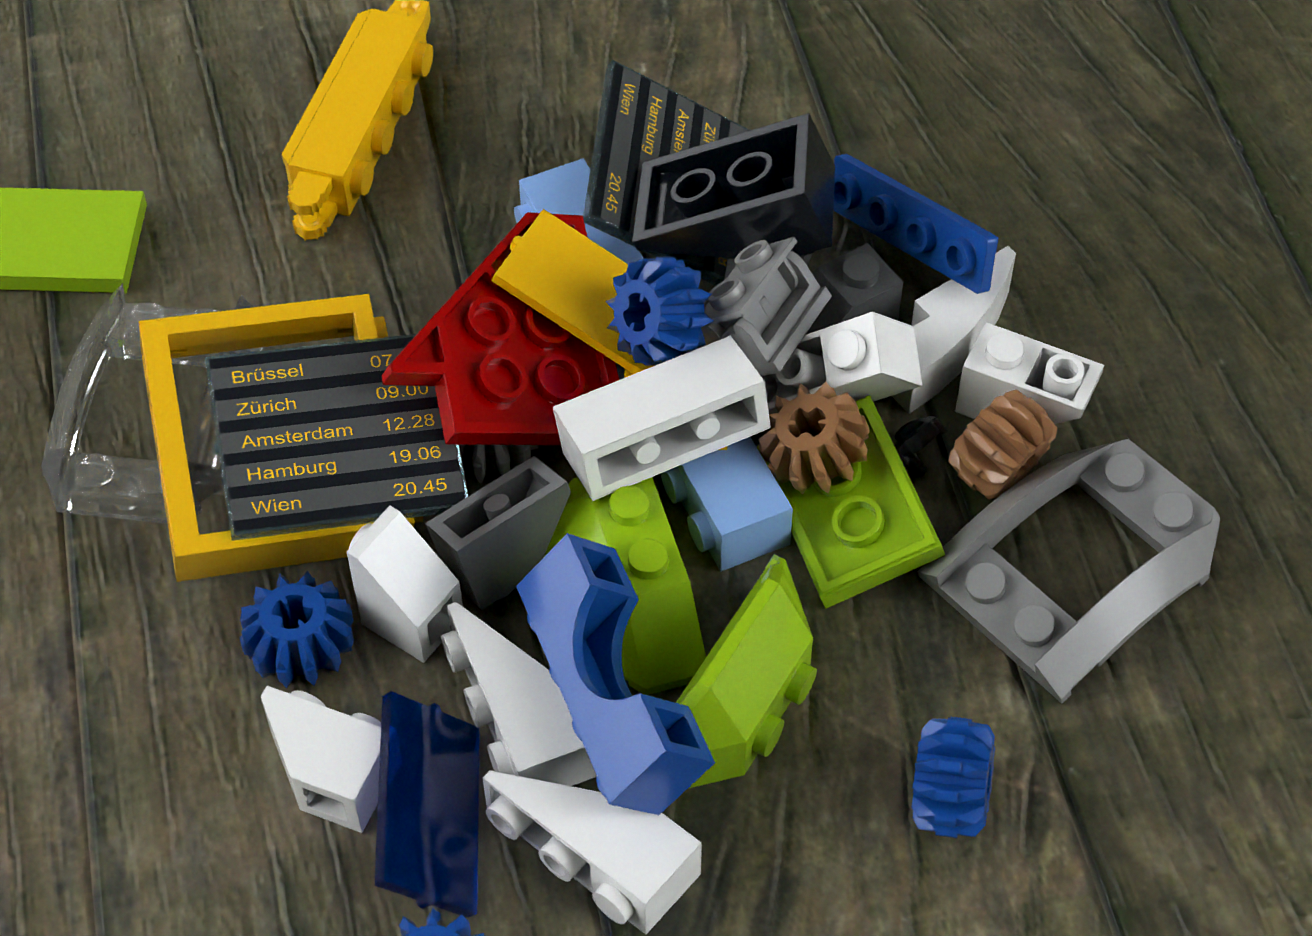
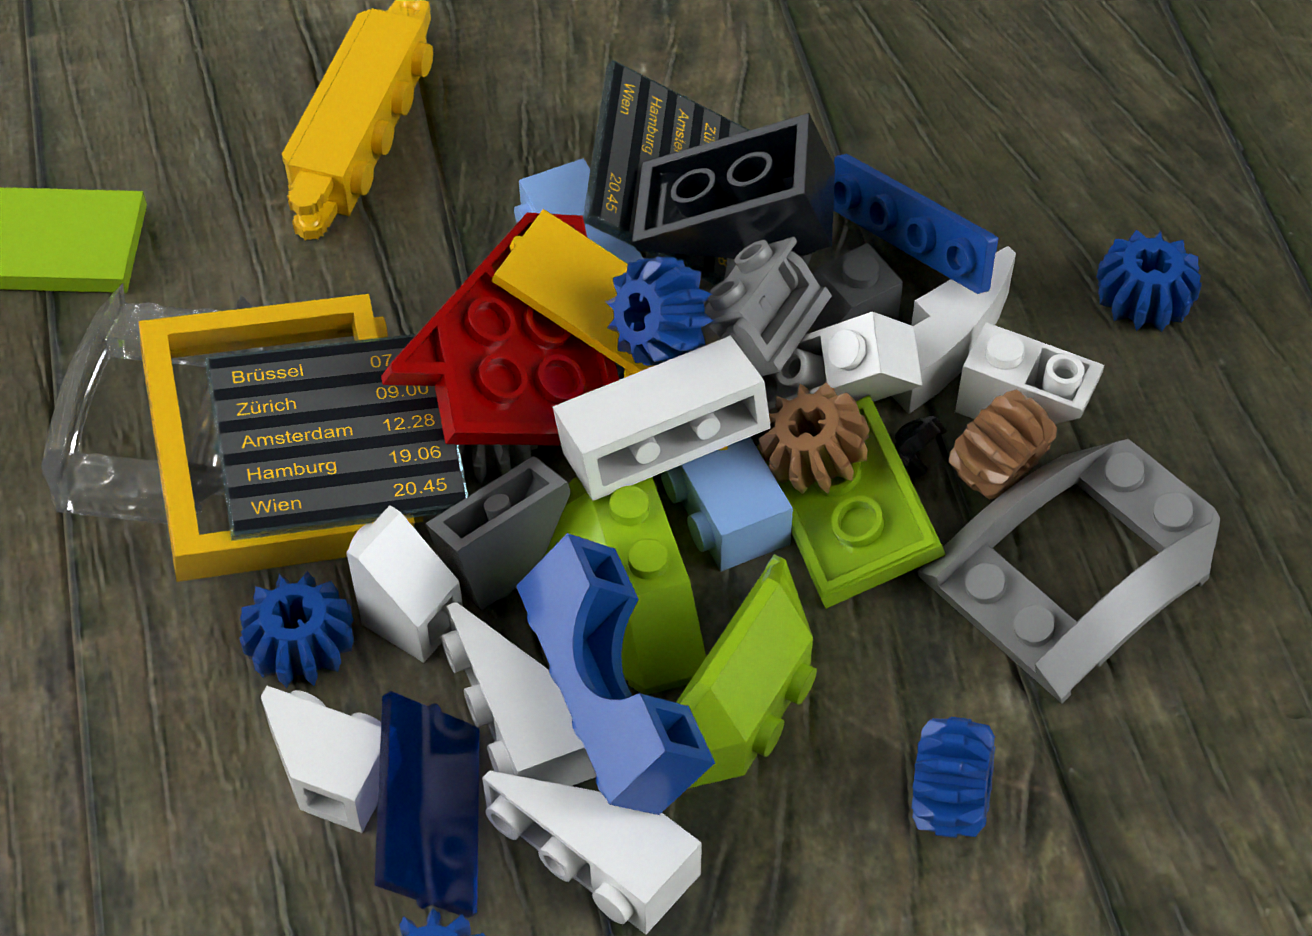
none -> blue gear [1096,230,1202,332]

